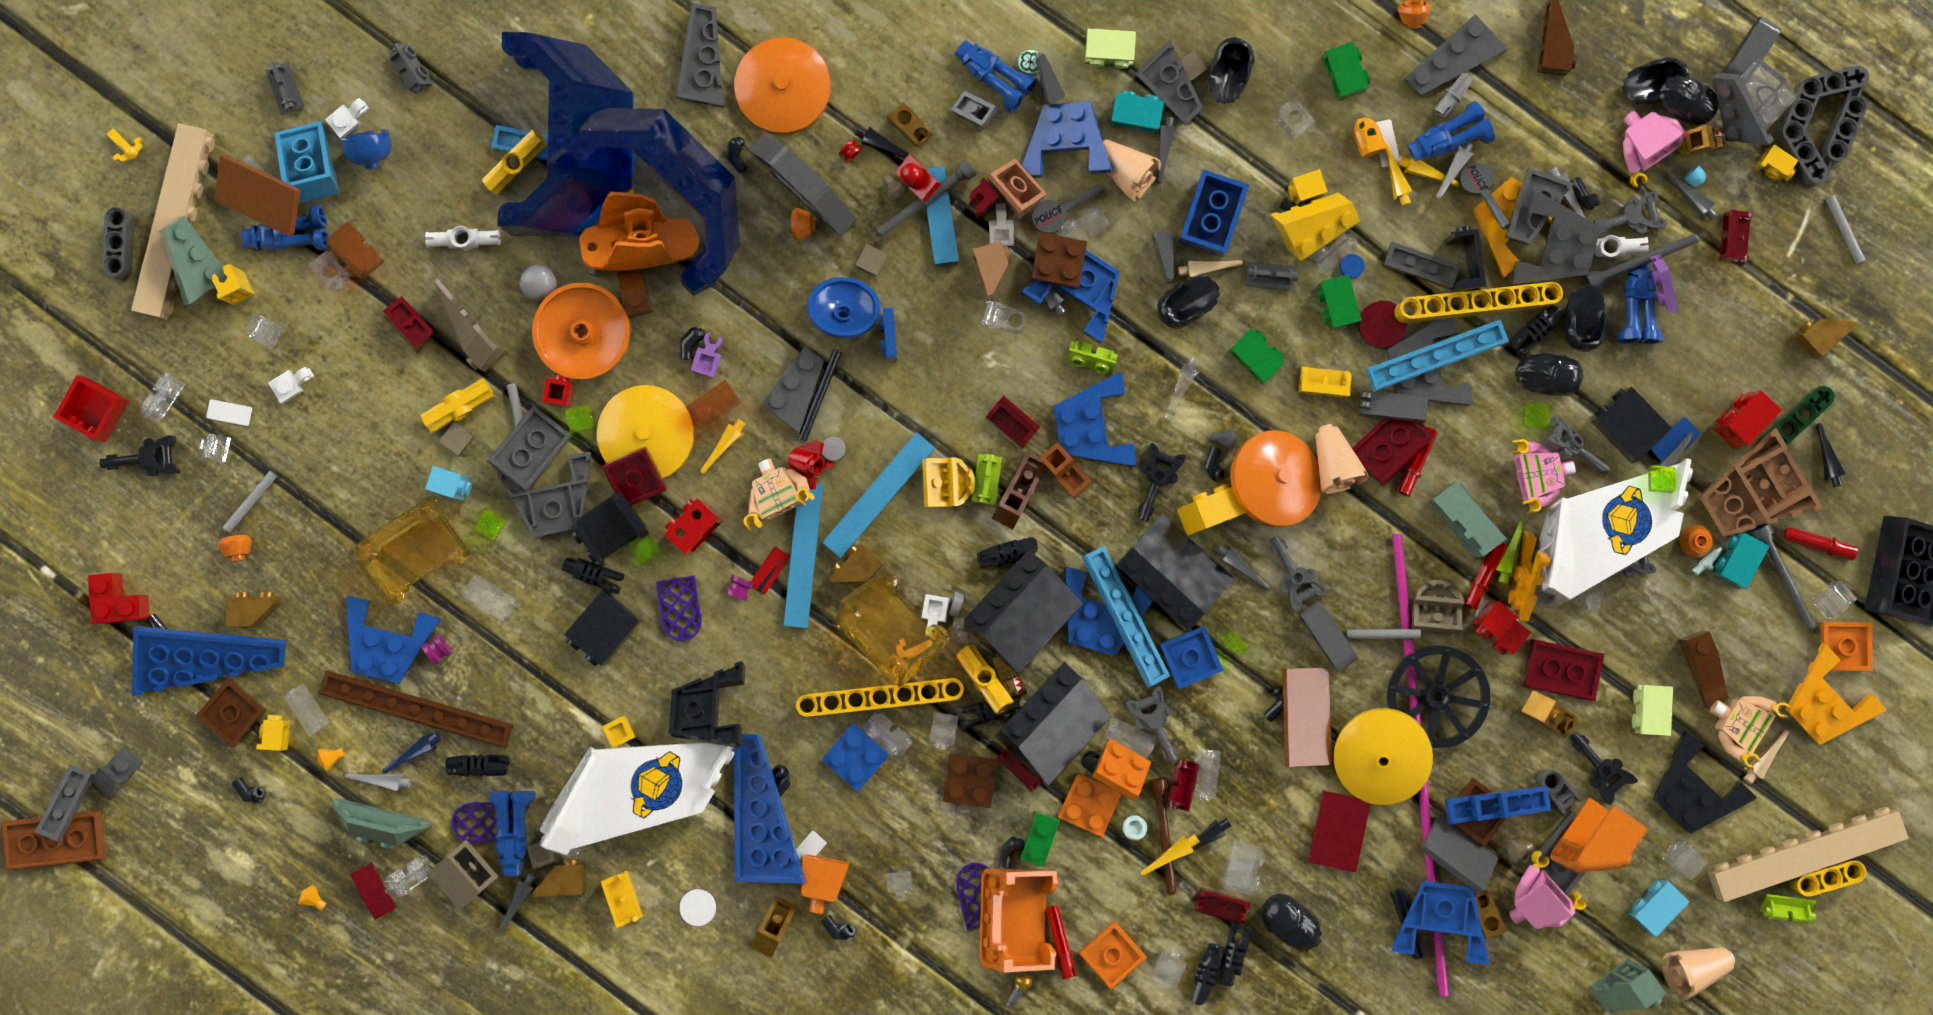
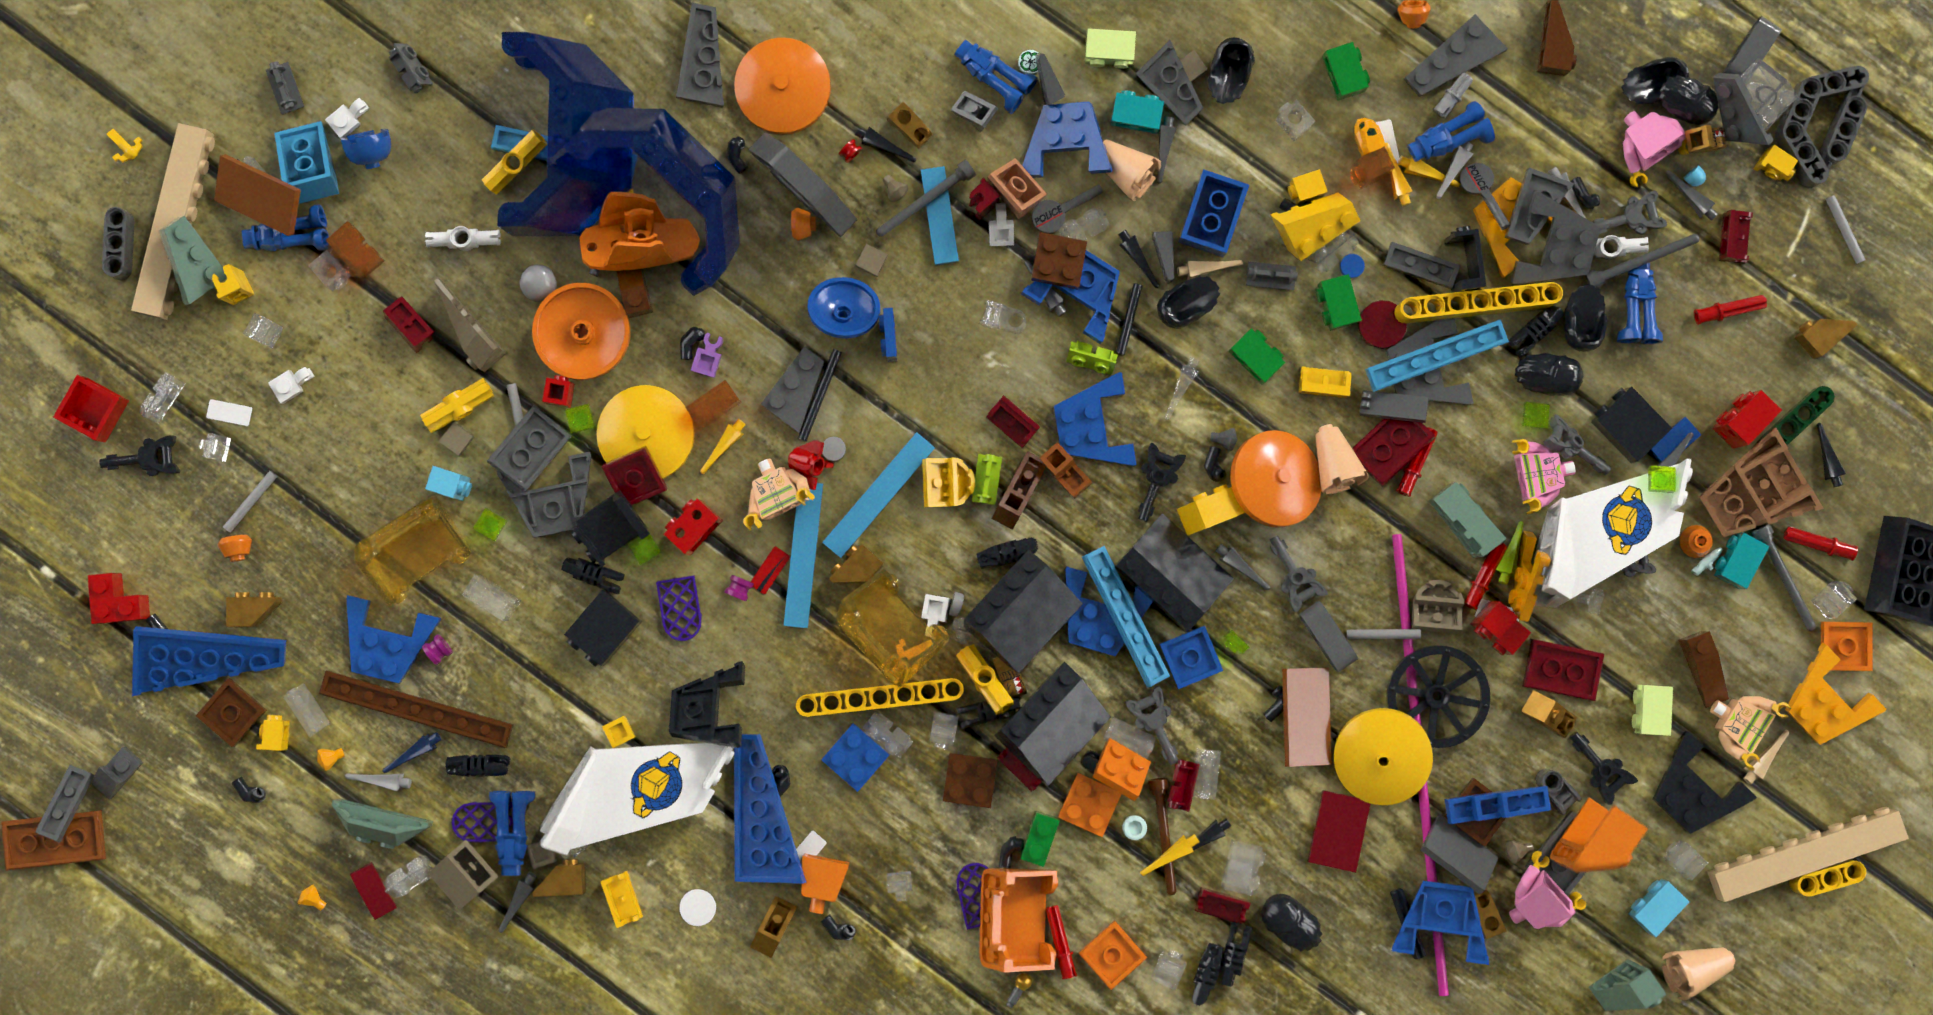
red tile [895,154,941,203] -> none
medium nougat slope [973,241,1011,302] -> none
medium lavender plate [1651,254,1678,314] -> none
lime hinge [1759,894,1816,924] -> none
none -> black bar [1116,283,1142,355]
none -> black piece [1118,229,1159,288]
none -> clear orange brick [1350,146,1395,189]
none -> red axle [1693,295,1767,325]

